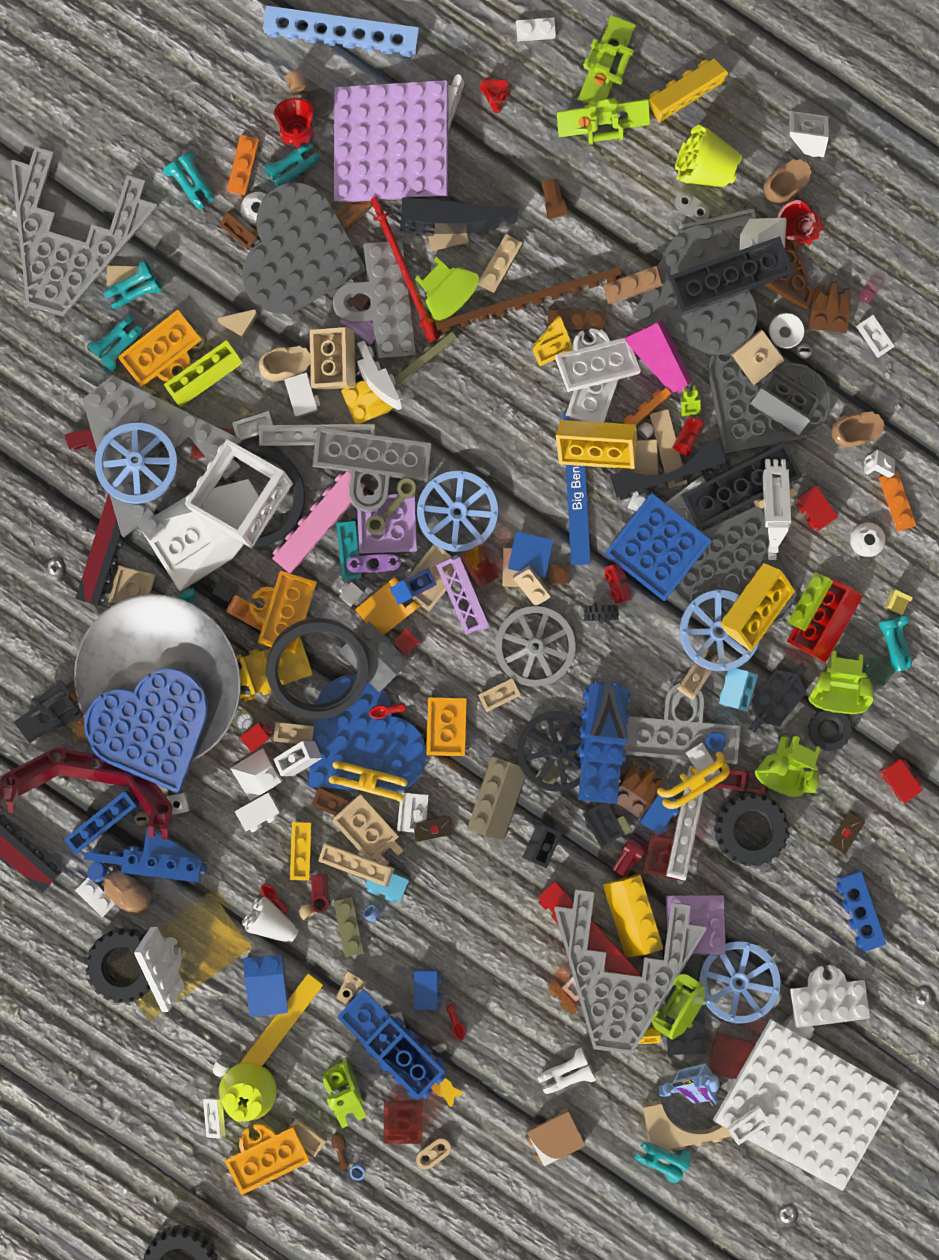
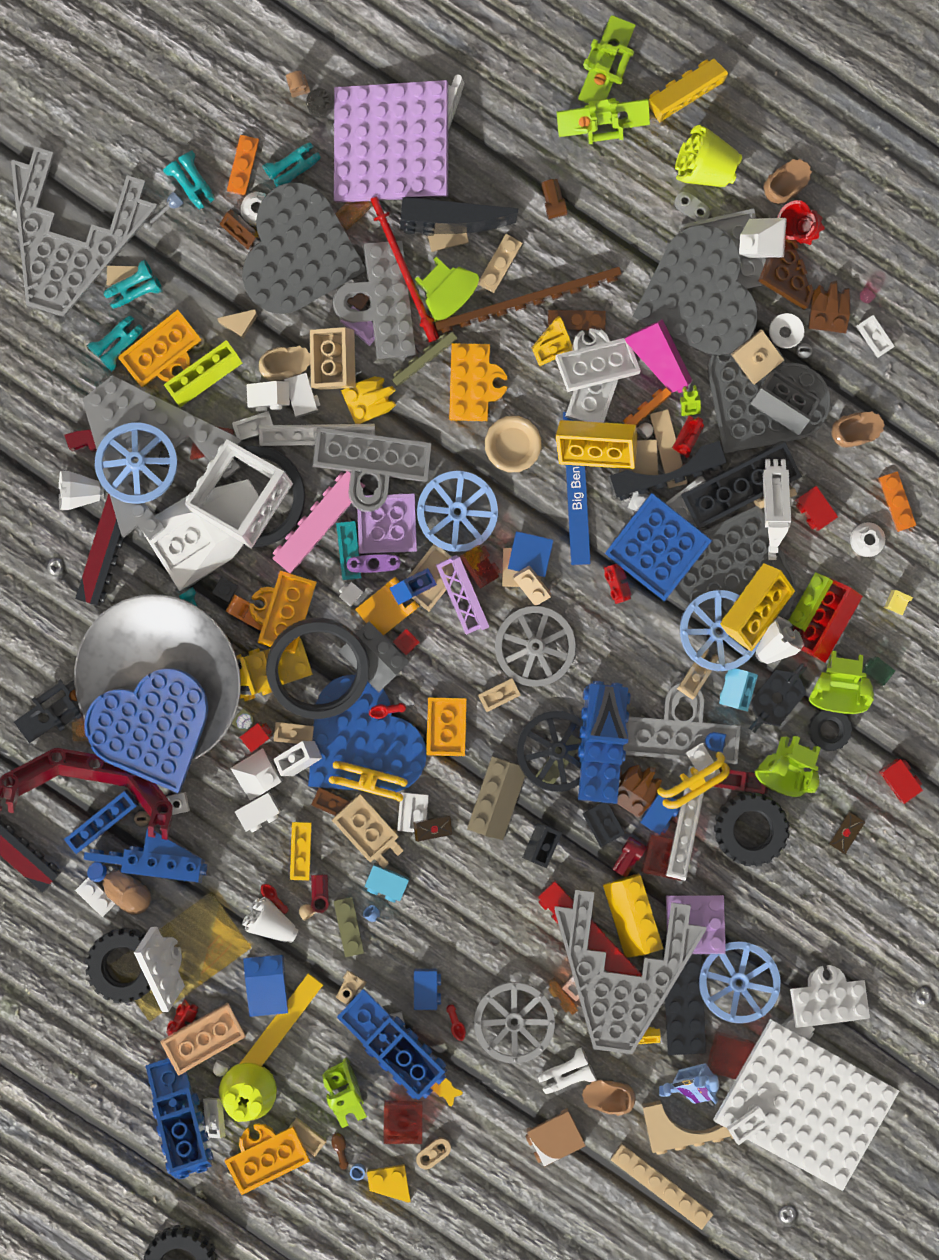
tan tile [108,565,156,604] -> none
light blue brick [263,6,419,57] -> none
red hat [274,98,315,148] -> none
tan tile [318,843,394,887] -> none
white slope [357,341,403,410] -> none
olive piece [366,478,417,536] -> none
red rock [479,77,511,113] -> none
white plate [516,18,556,42] -> none
reddish brown plate [550,564,569,584] -> none
black tyre [584,605,619,621] -> none
medium nougat plate [603,266,663,304] -> none
olive tile [616,814,632,835] -> none
teal piece [634,1141,691,1183] -> none
lime piece [652,974,706,1040] -> none
black slope [669,236,793,316] -> none
white slope [790,111,829,157] -> none
blue brick [836,870,886,952] -> none
white bracket [864,450,895,478] -> none
teal piece [878,614,912,672] -> none
none -> white cone [59,471,104,510]
none -> hinge [144,191,184,229]
none -> blue wedge [145,1058,214,1179]
none -> light nougat tile [160,1003,246,1076]
none -> red hinge [166,999,198,1036]
none -> white brick [247,381,290,412]
none -> yellow wing [367,1164,411,1203]
none -> light orange plate [449,343,508,422]
none -> light grey wheel [474,982,555,1064]
none -> tan piece [485,416,542,472]
none -> medium nougat hair [582,1080,636,1116]
none -> tan plate [610,1143,713,1230]
none -> white cone [755,617,804,664]

